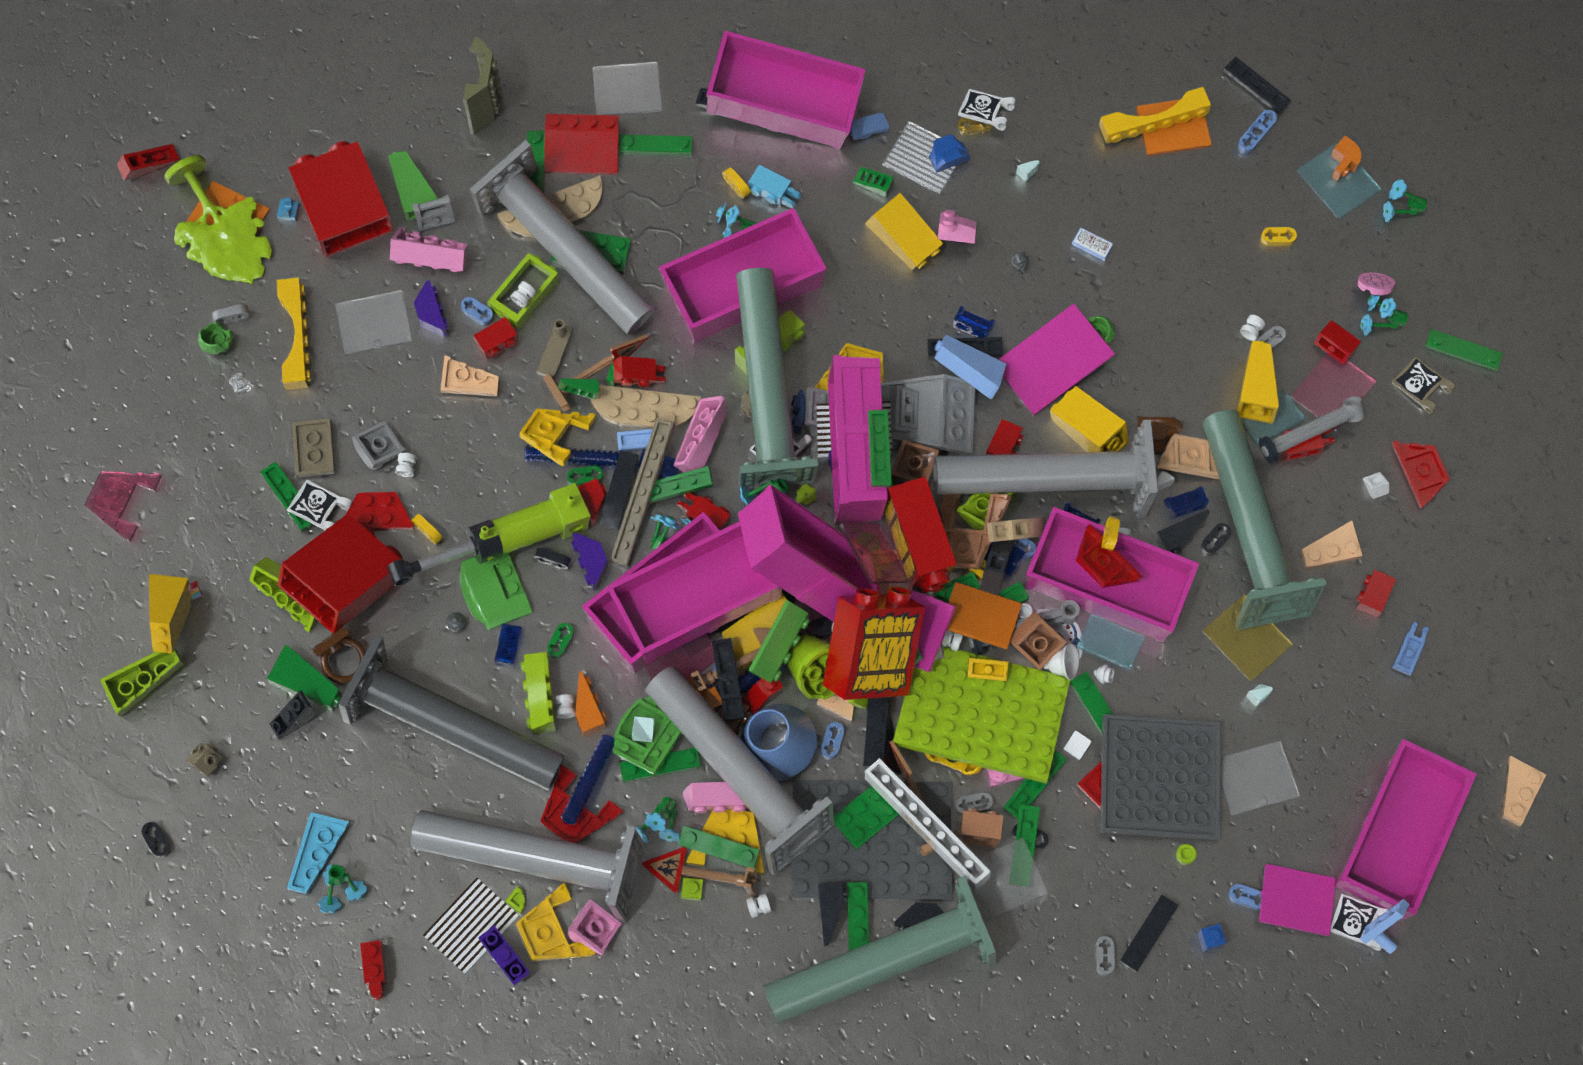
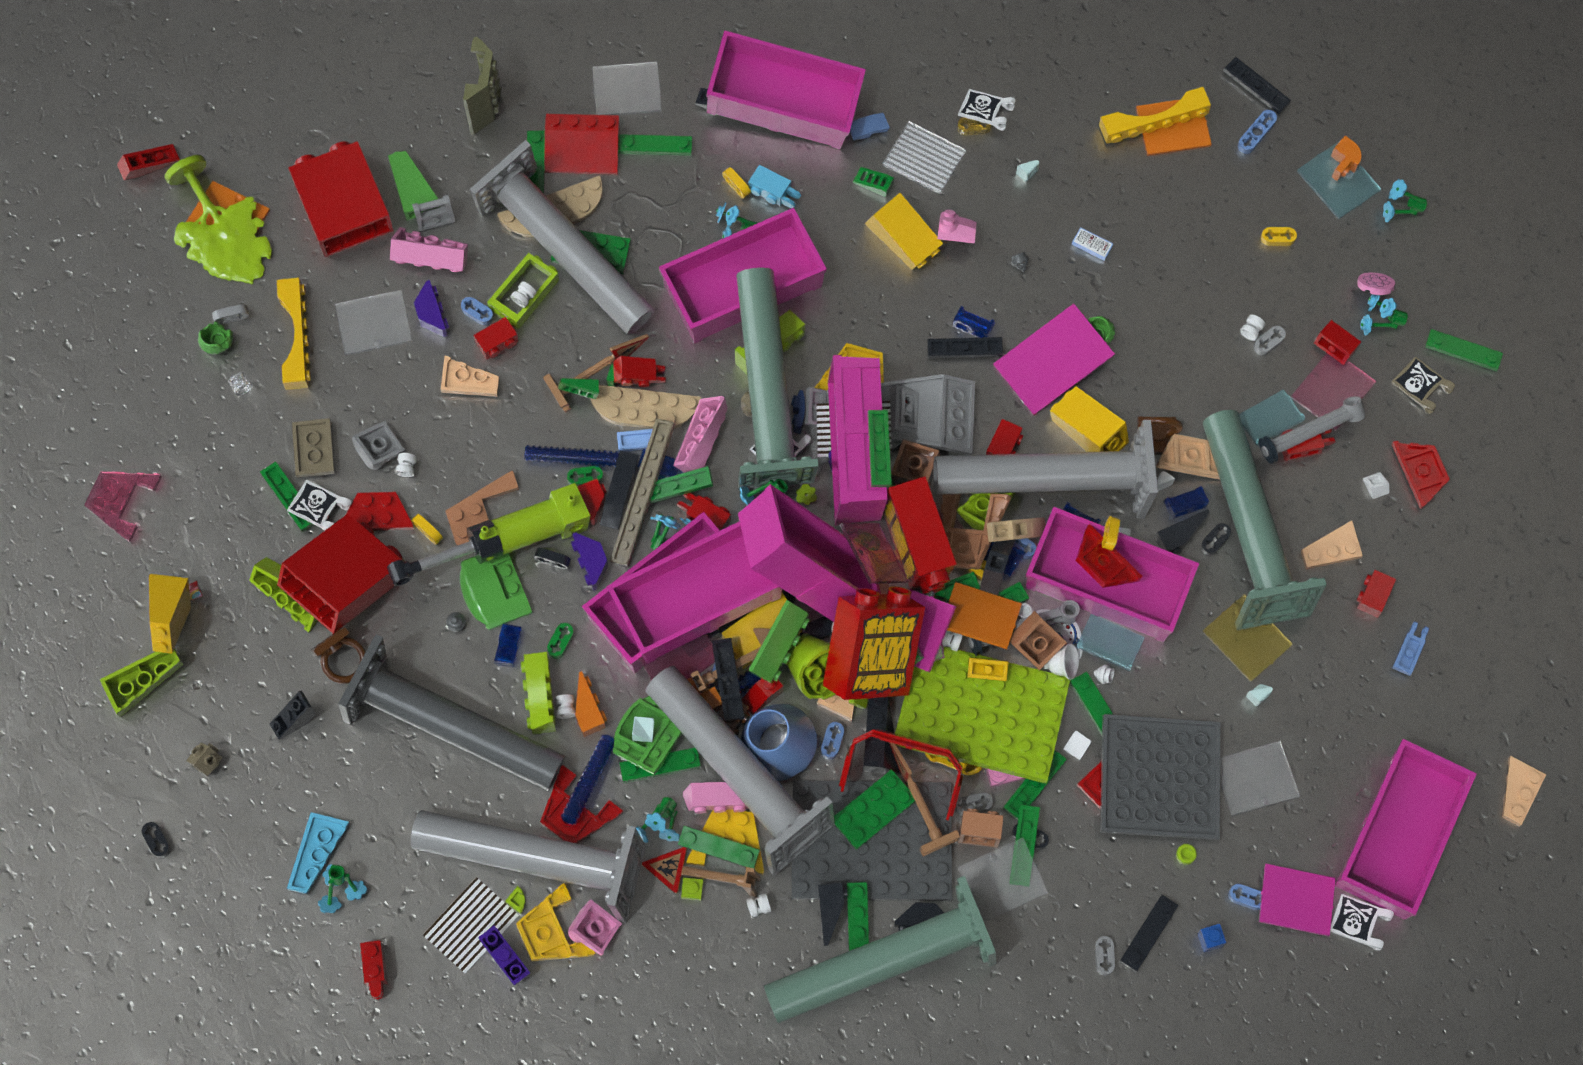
green slope [267,645,342,711] -> none
dark azure tile [277,198,300,221] -> none
yellow wing [520,408,596,467] -> none
dark tan piece [537,319,573,379] -> none
white brick [865,758,991,892] -> none
blue slope [929,134,970,173] -> none
light blue slope [934,335,1006,399] -> none
yellow slope [1237,341,1279,424] -> none
light blue piece [1360,899,1409,954] -> none
none -> nougat wing [445,470,519,546]
none -> red piece [839,728,964,821]

